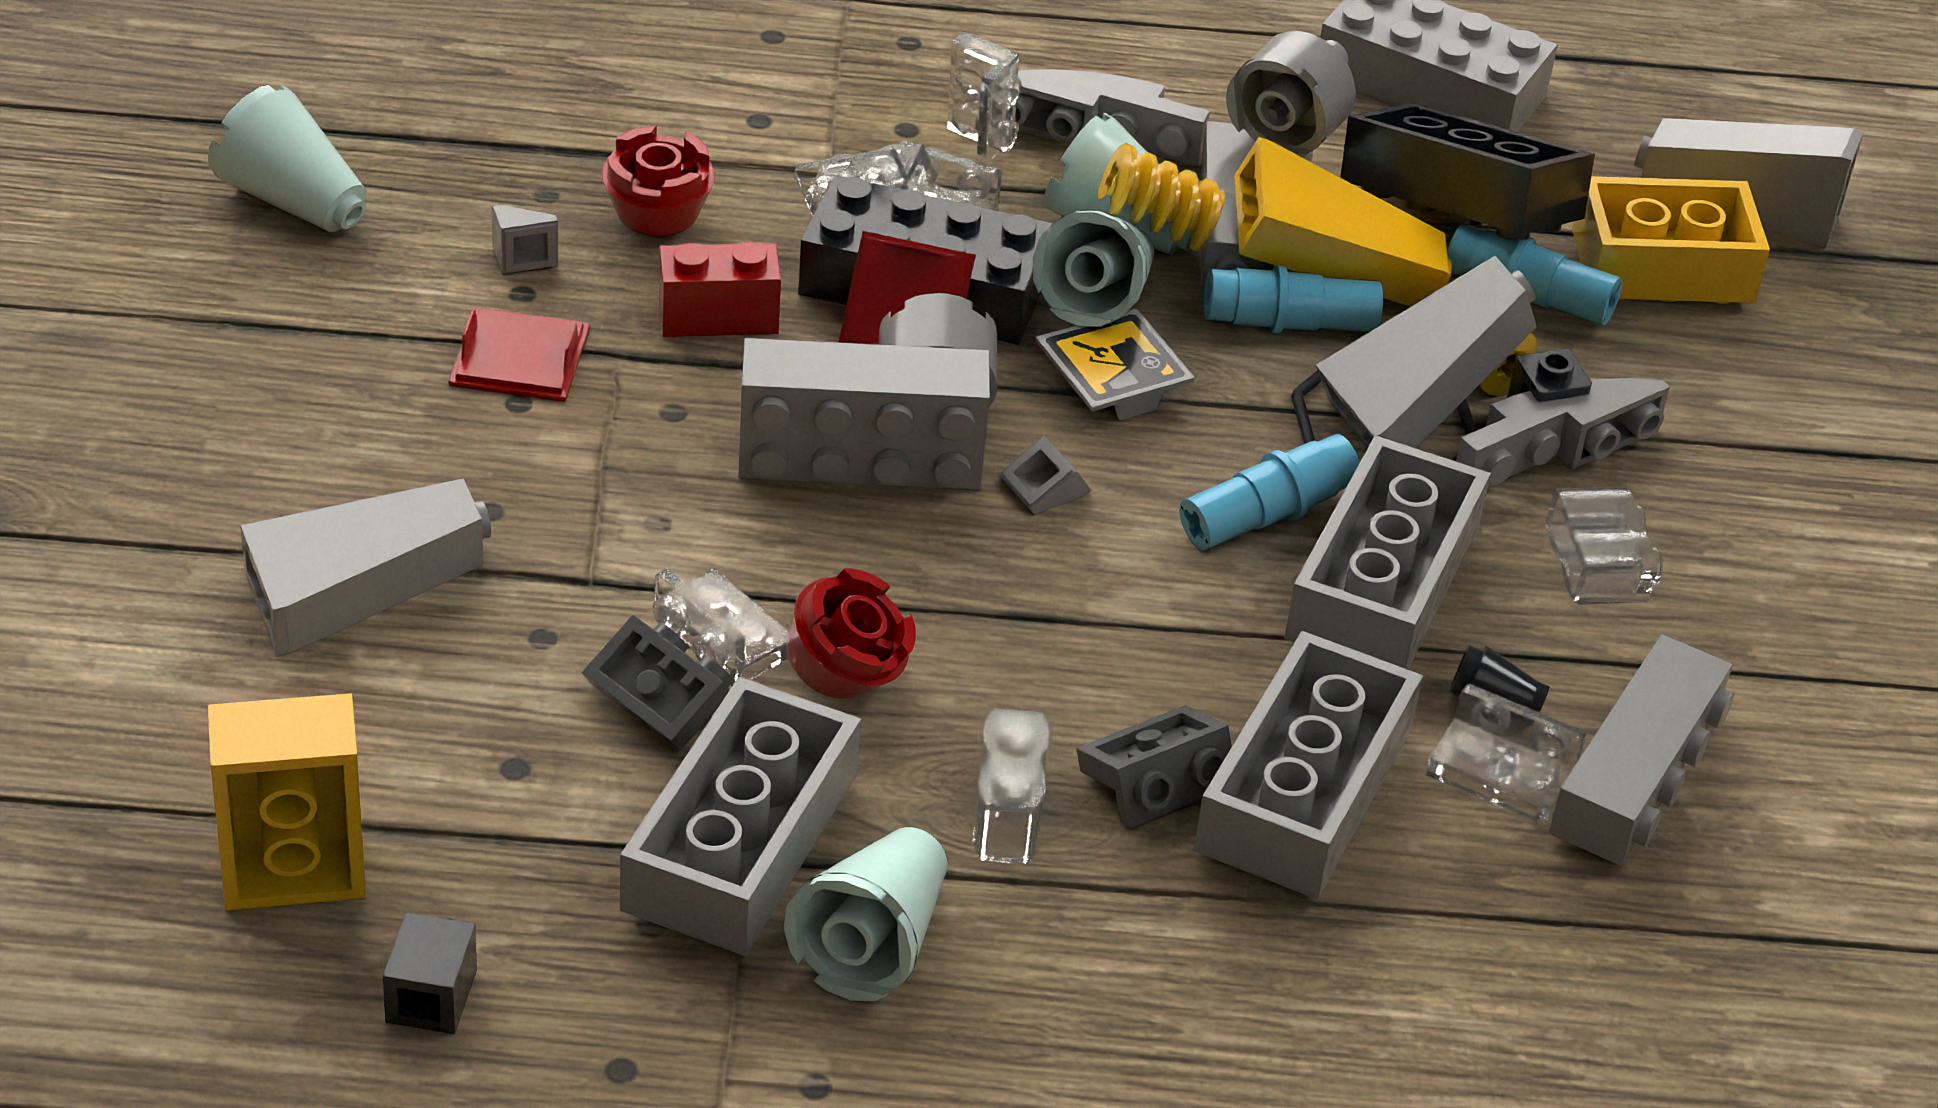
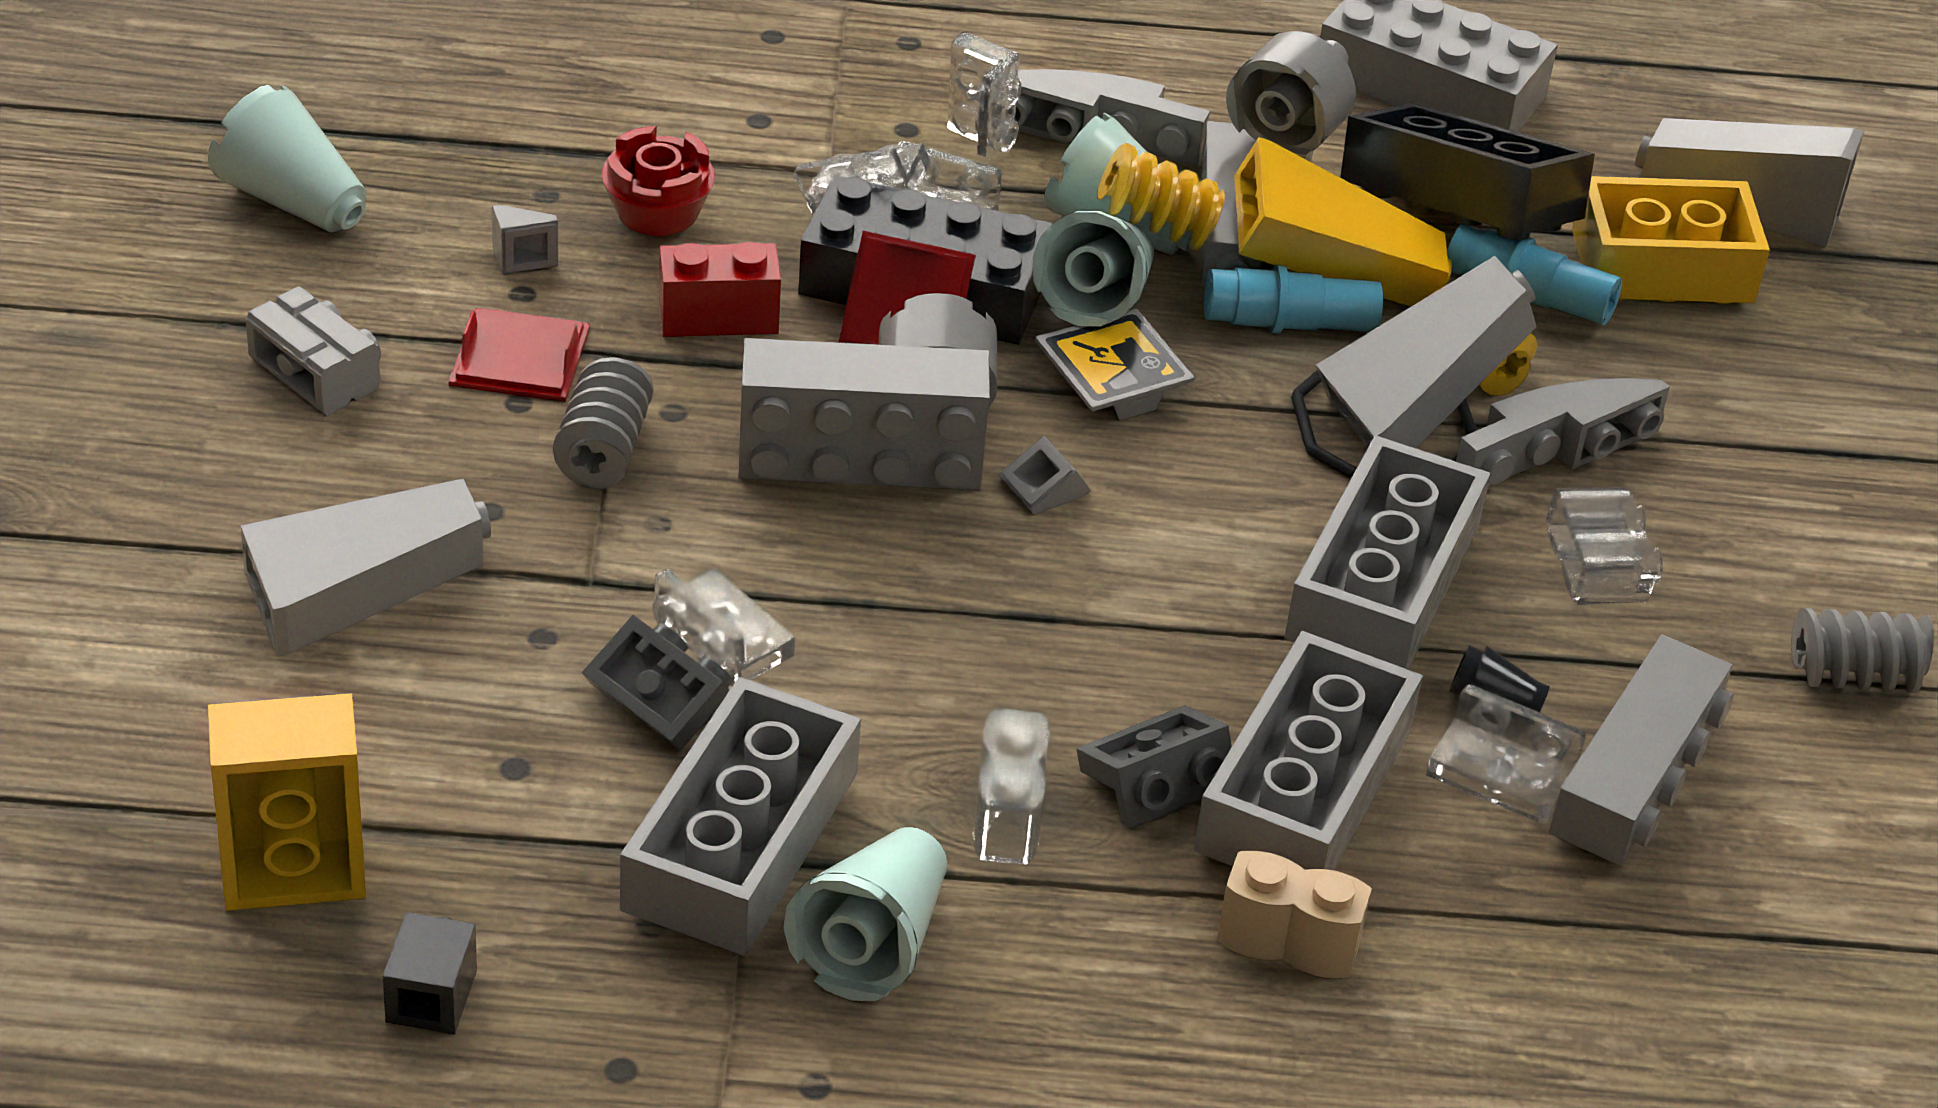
red cone [787,568,916,699] -> none
medium azure piece [1179,434,1360,550] -> none
black bracket [1507,348,1592,402] -> none
none -> light grey brick [245,286,381,416]
none -> light grey piece [552,357,654,489]
none -> tan brick [1217,851,1372,979]
none -> light grey piece [1791,608,1934,693]

